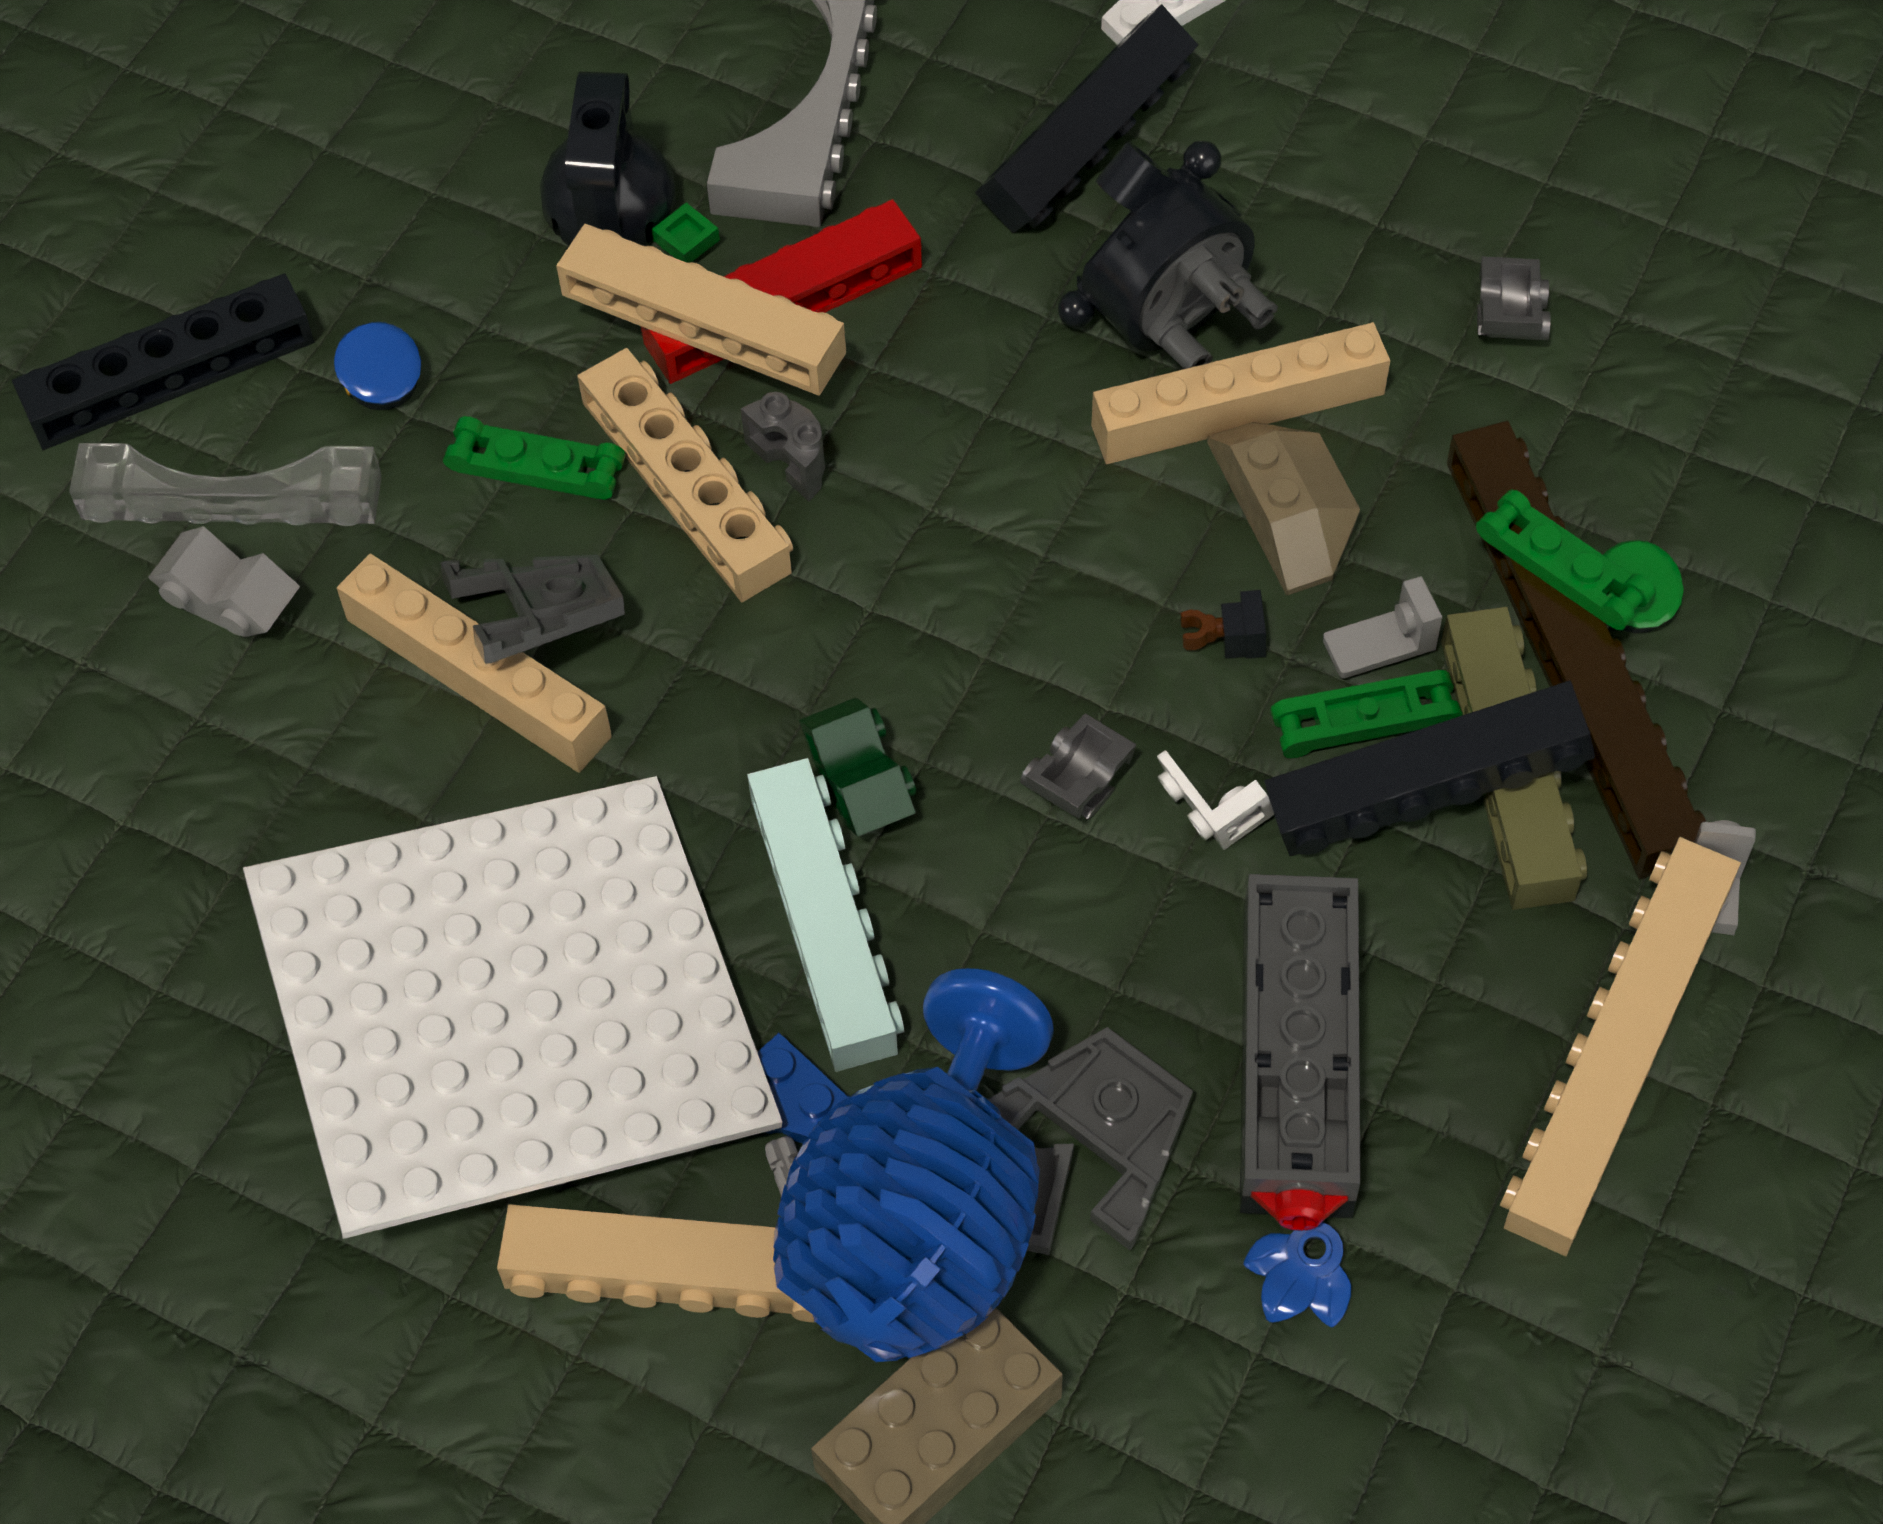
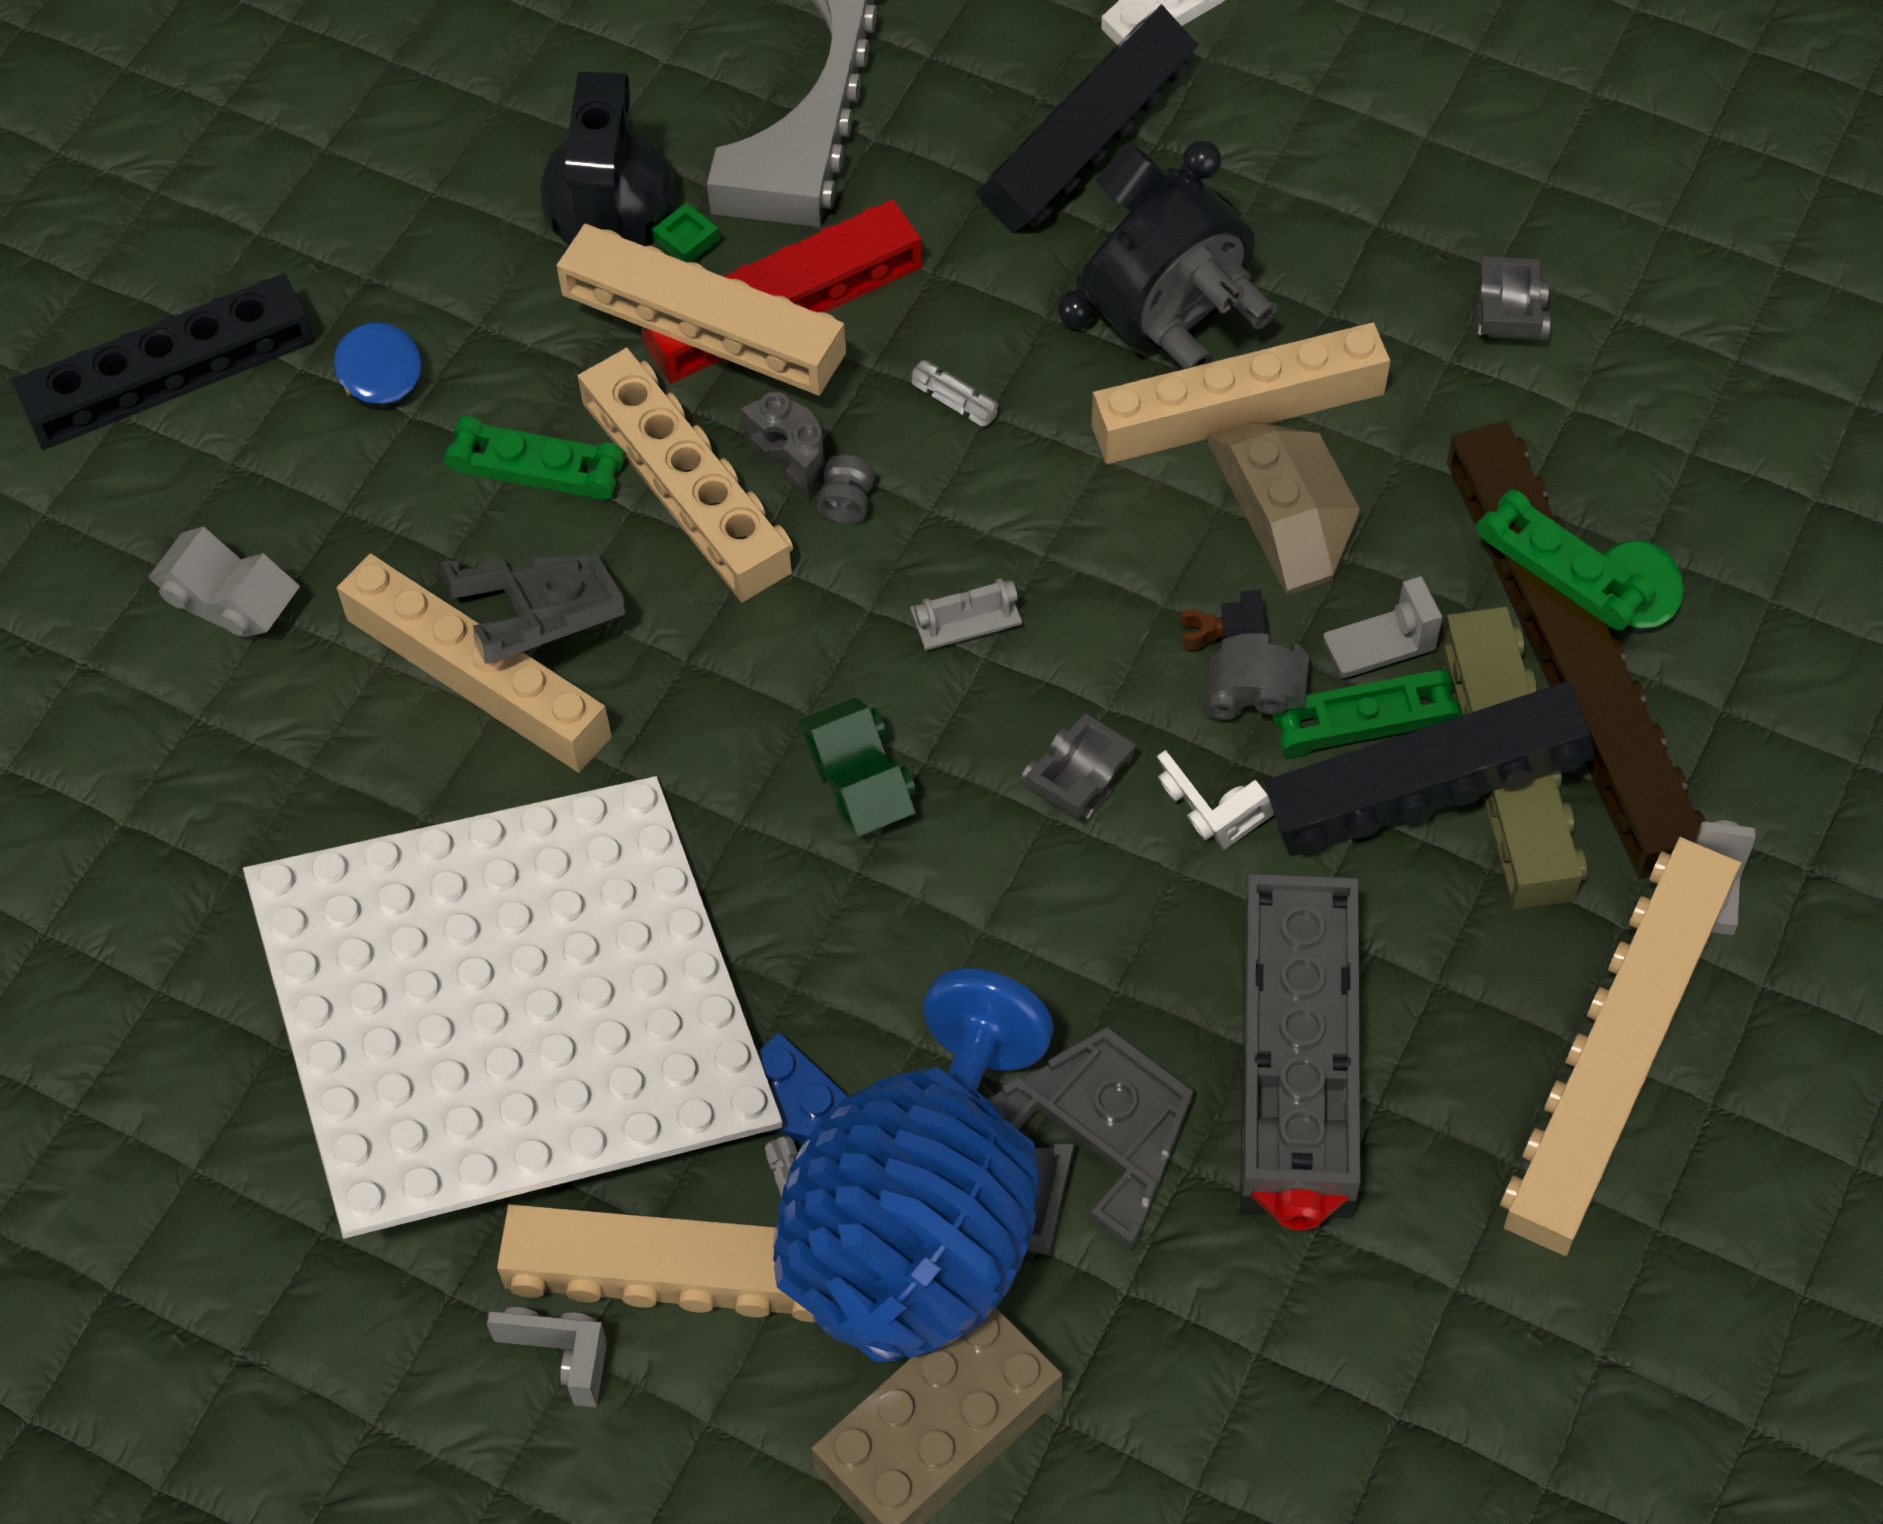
clear arch [69,443,382,526] -> none
light aqua brick [747,758,905,1072] -> none
blue plate [1243,1222,1351,1328] -> none
none -> light grey bracket [487,1307,608,1408]
none -> flat silver wheel [817,455,874,524]
none -> light grey hinge [910,578,1022,651]
none -> light grey axle [911,360,998,427]
none -> flat silver cylinder [1204,633,1309,720]

